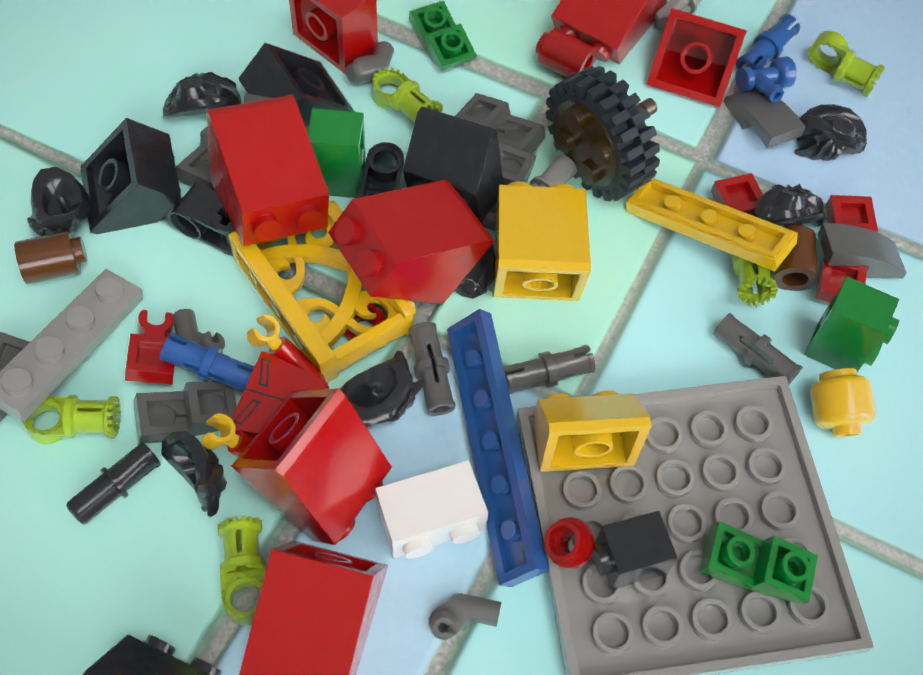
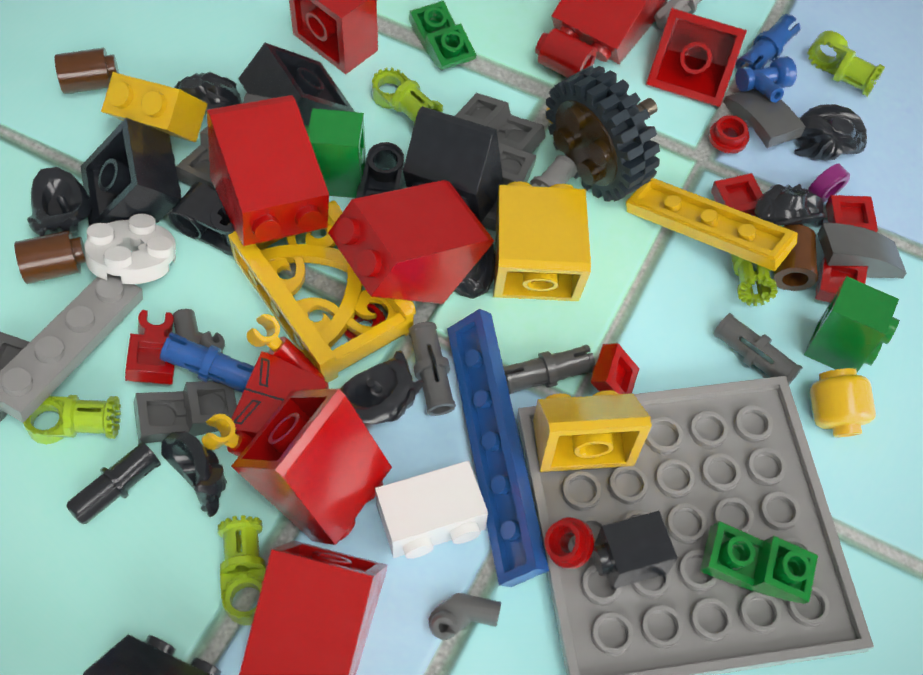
dark grey arm [346,41,394,85] -> none
none -> reddish brown brick [54,47,119,94]
none -> white plate [84,214,176,284]
none -> yellow brick [101,72,208,143]
none -> red plate [591,343,640,394]
none -> red plate [709,115,750,154]
none -> magenta tile [808,163,850,202]

